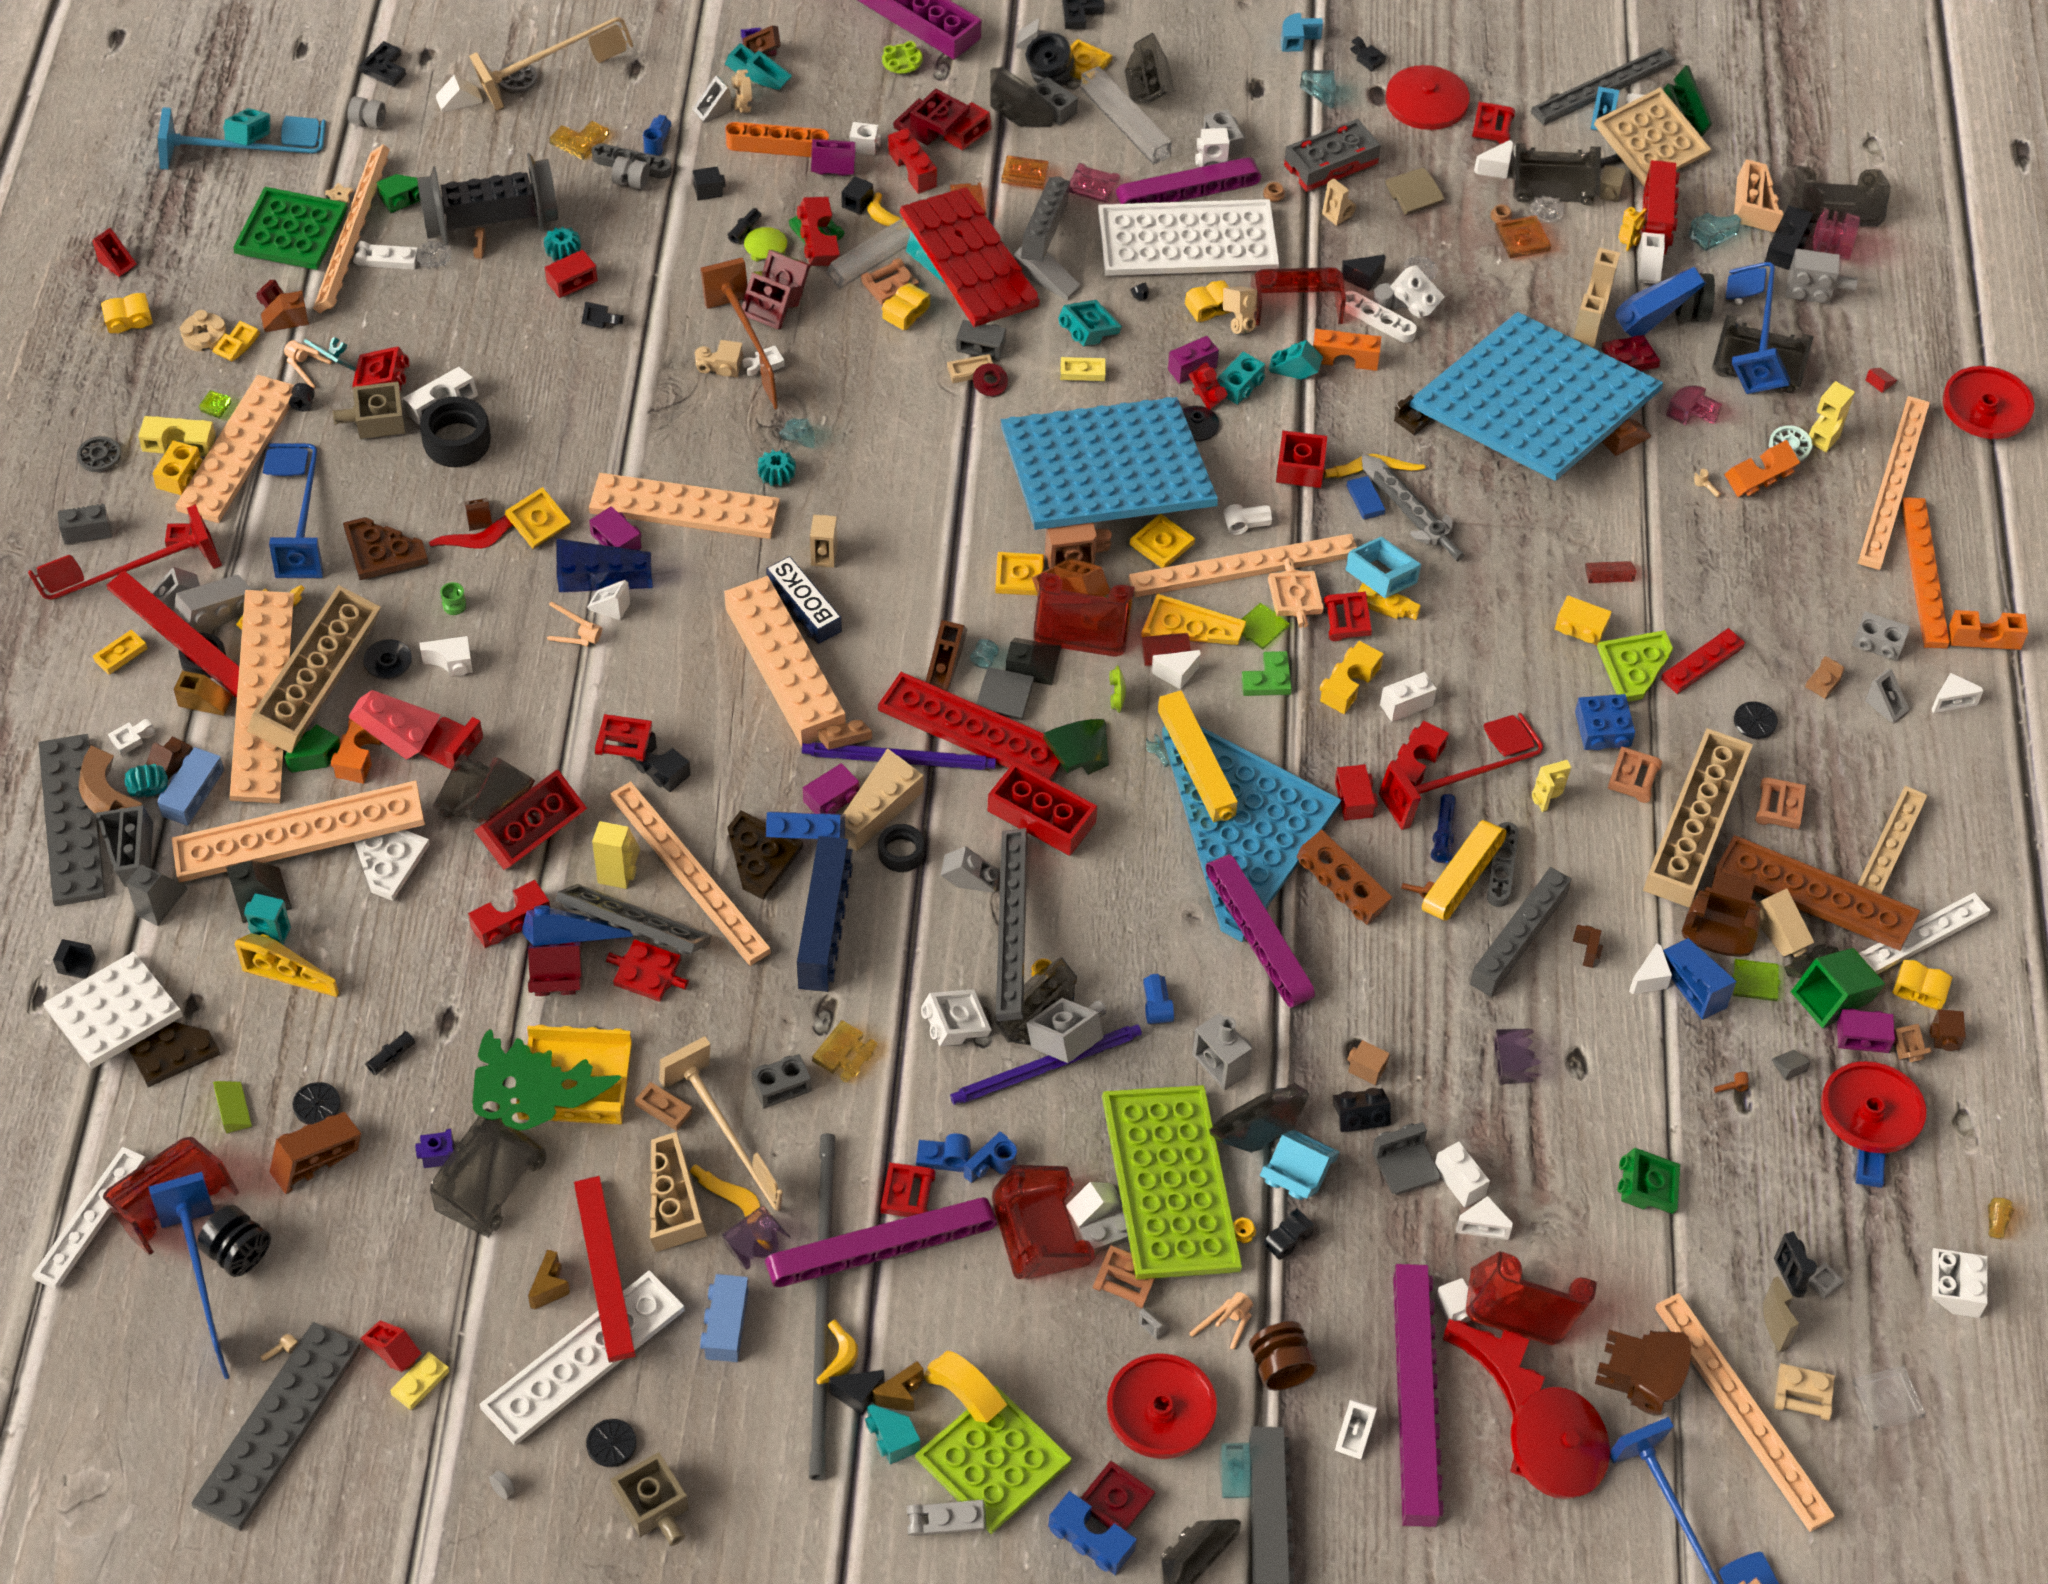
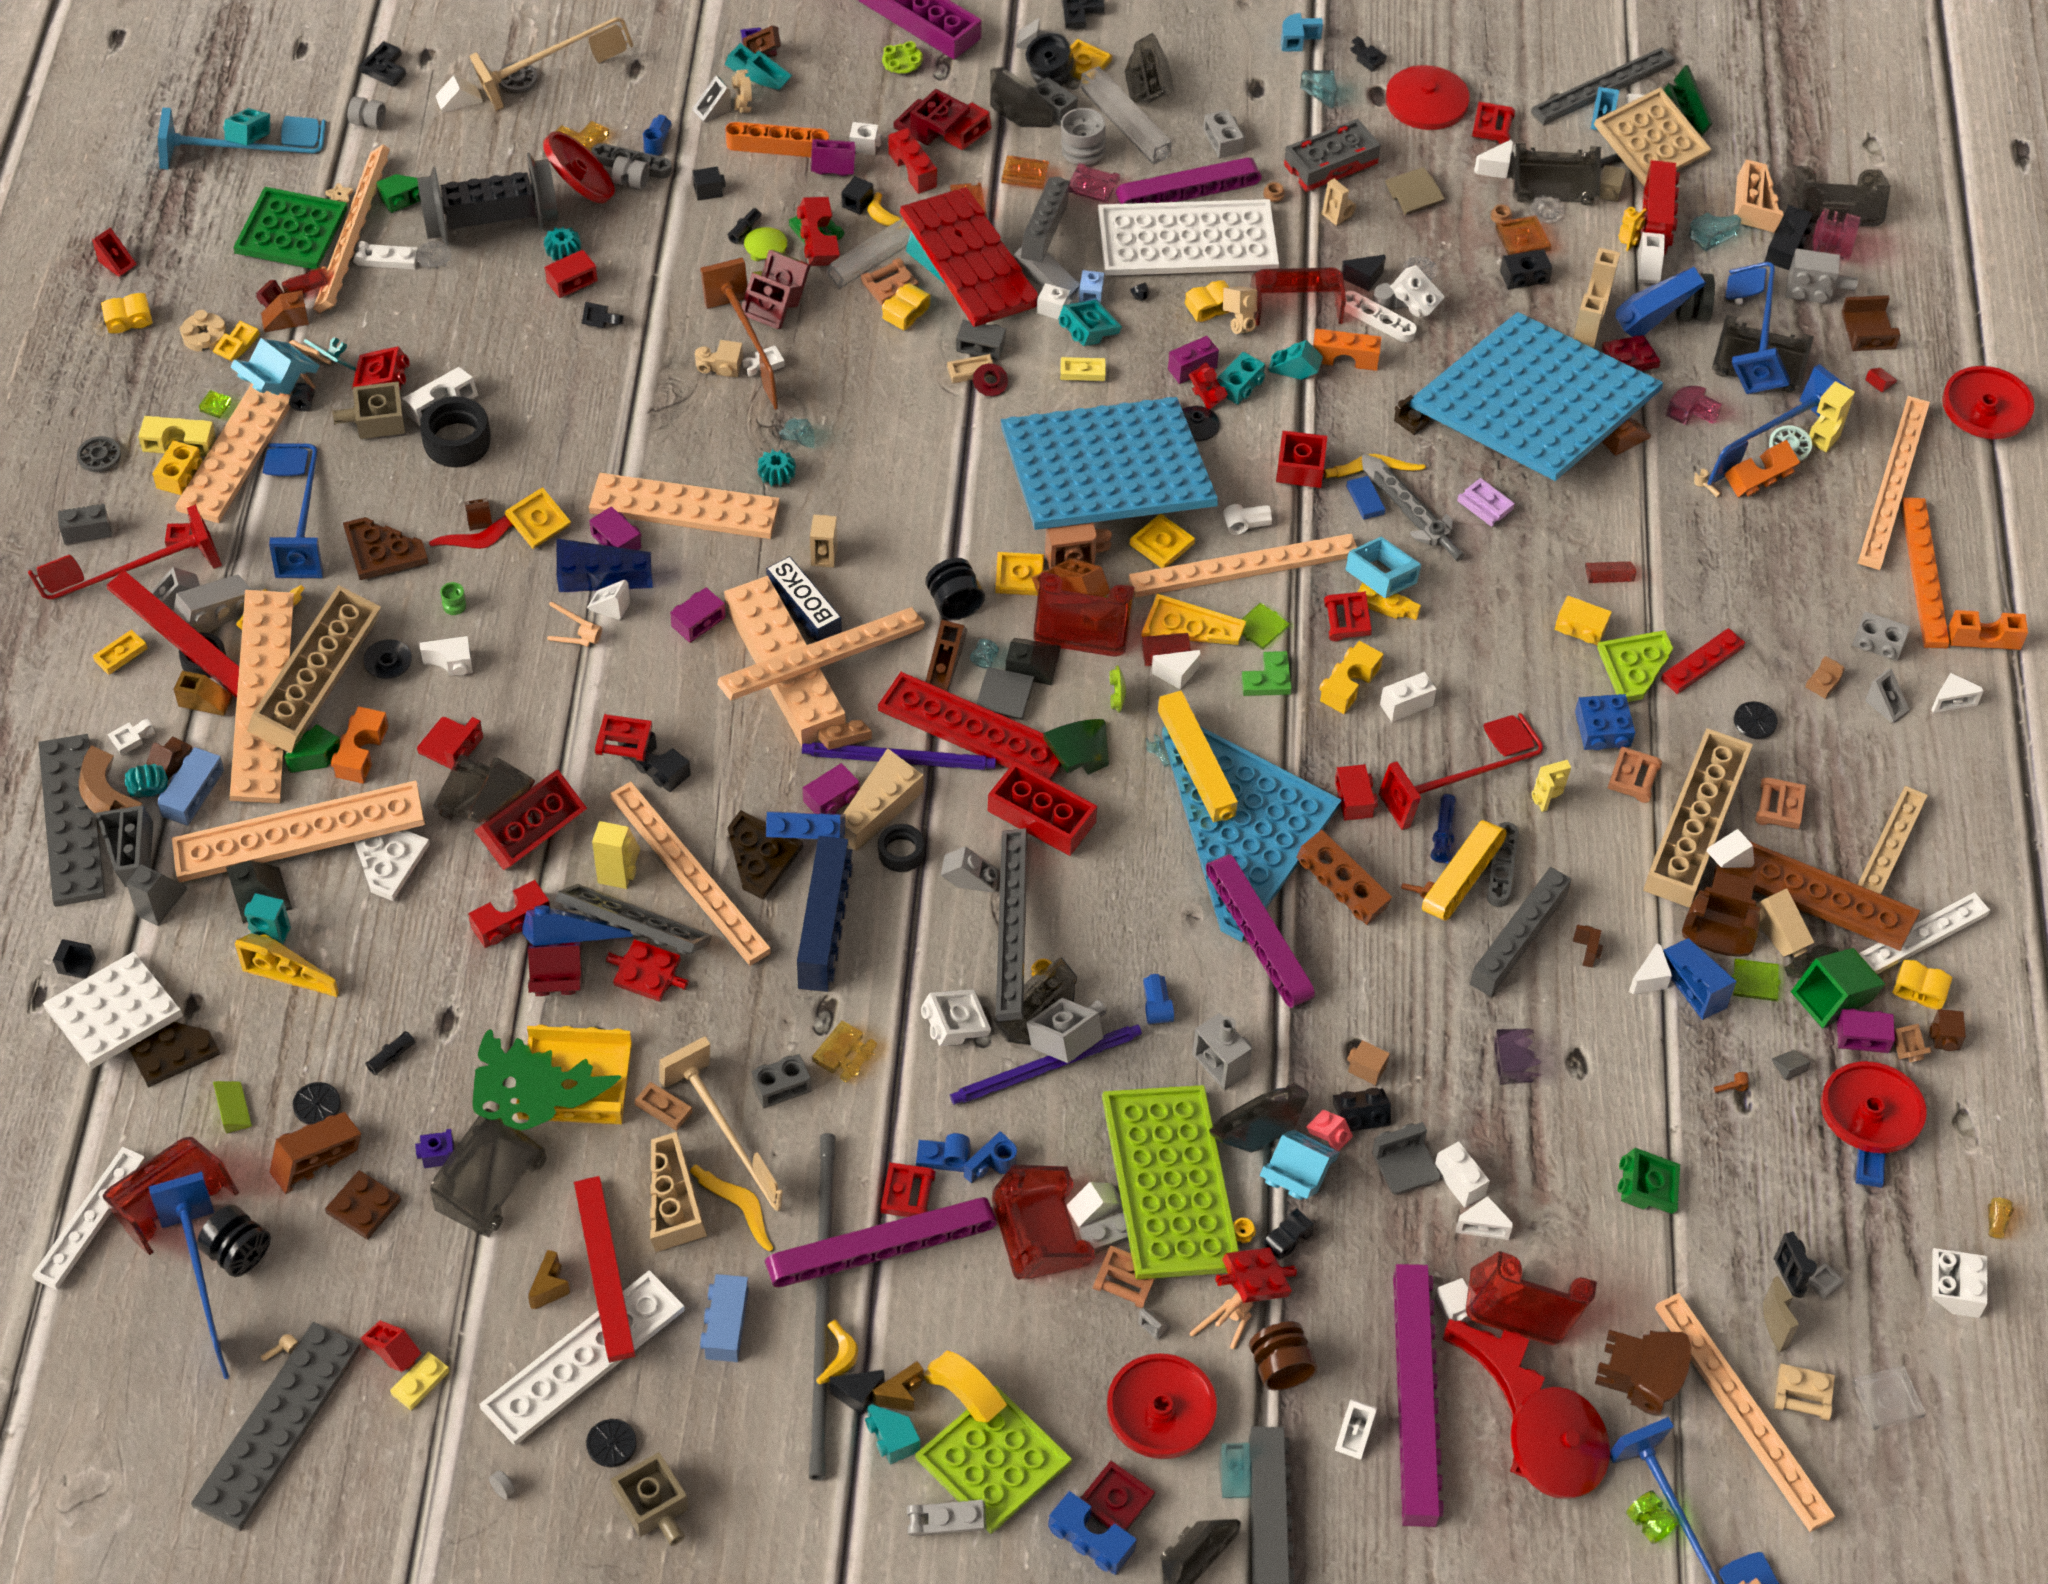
coral wedge [348,690,441,760] -> none
medium nougat tile [473,227,487,259] -> none
piece [722,1205,791,1270] -> none
white brick [1195,128,1229,167] -> none
light nougat plate [1268,558,1324,628] -> none
red arch [1387,720,1449,786] -> none
none -> medium azure bracket [231,338,320,395]
none -> clear red slope [281,266,328,293]
none -> reddish brown plate [325,1170,401,1240]
none -> red dish [543,131,615,204]
none -> magenta brick [670,587,726,643]
none -> light nougat plate [717,607,925,700]
none -> black wheel [925,558,985,620]
none -> white brick [1037,283,1072,319]
none -> light grey wheel [1061,108,1106,165]
none -> light blue brick [1079,270,1104,304]
none -> red plate [1215,1247,1297,1303]
none -> coral bracket [1306,1110,1353,1151]
none -> lavender plate [1457,478,1515,527]
none -> black brick [1500,249,1552,290]
none -> clear neon green wheel [1626,1490,1679,1544]
none -> blue piece [1707,364,1852,485]
none -> white slope [1707,829,1754,868]
none -> reddish brown panel [1841,295,1901,351]

